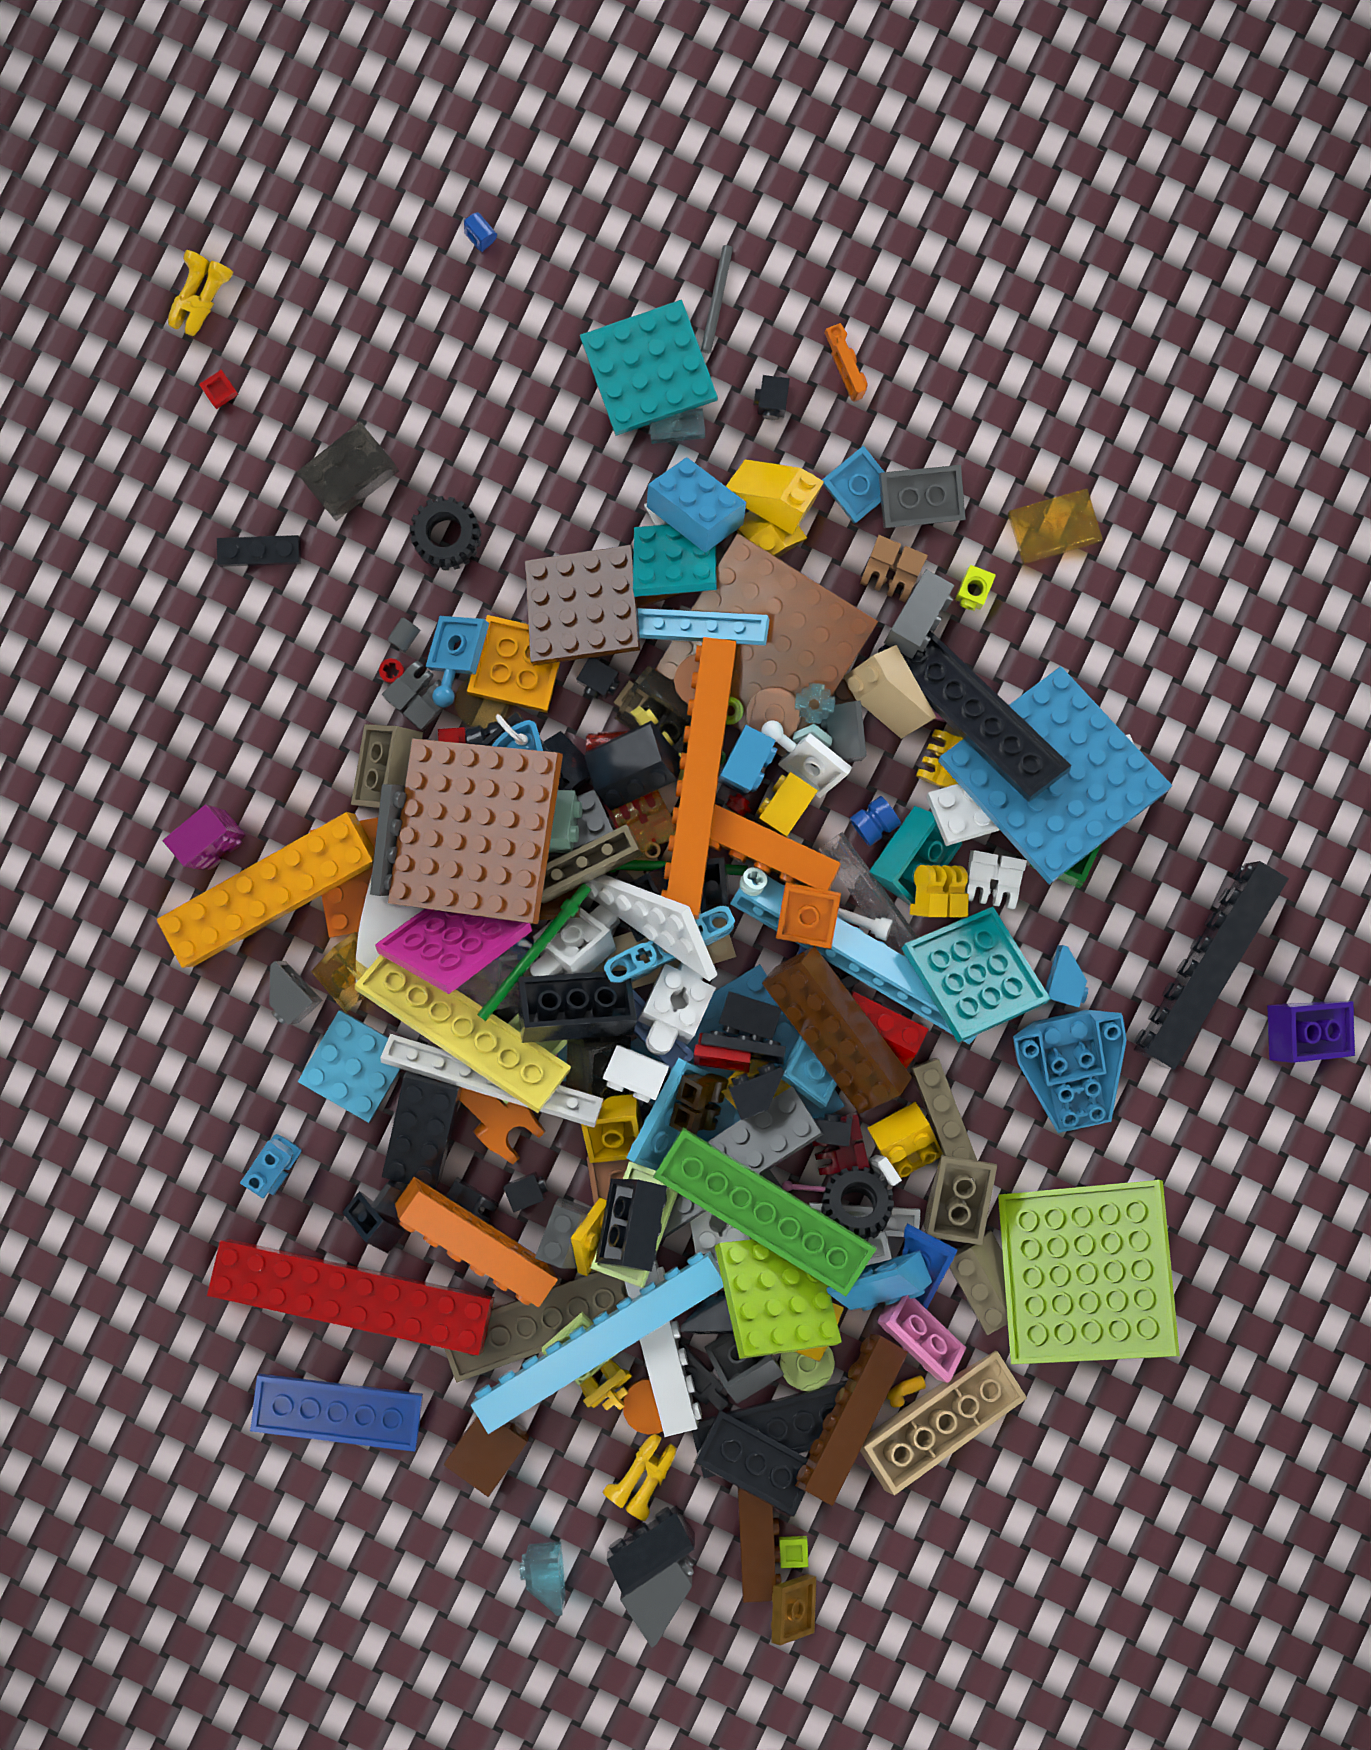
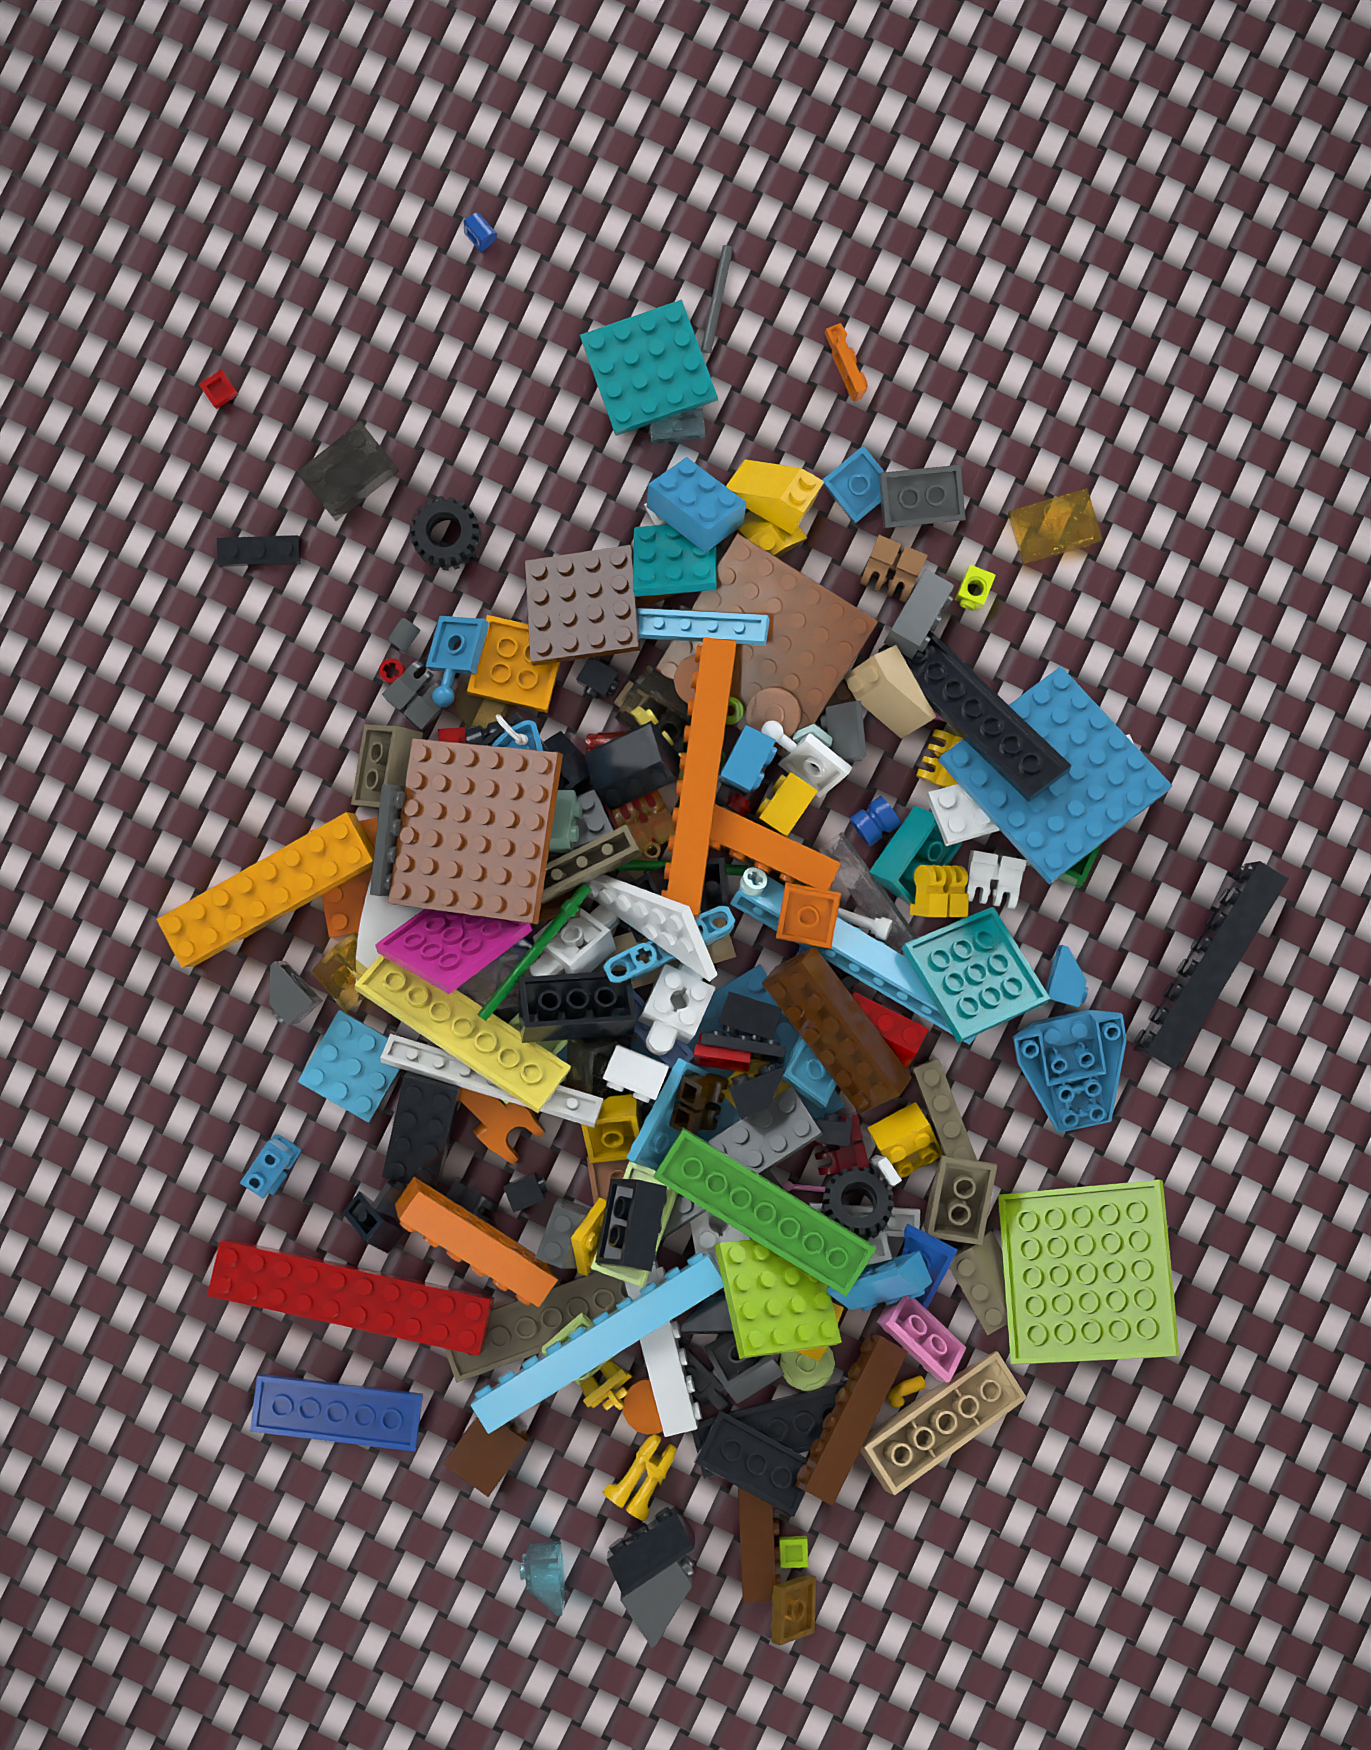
magenta brick [162,804,246,870] -> none
yellow piece [168,250,233,336] -> none
black brick [753,375,790,420] -> none
clear light blue brick [795,683,835,724] -> none
dark purple slope [1267,1001,1355,1063] -> none

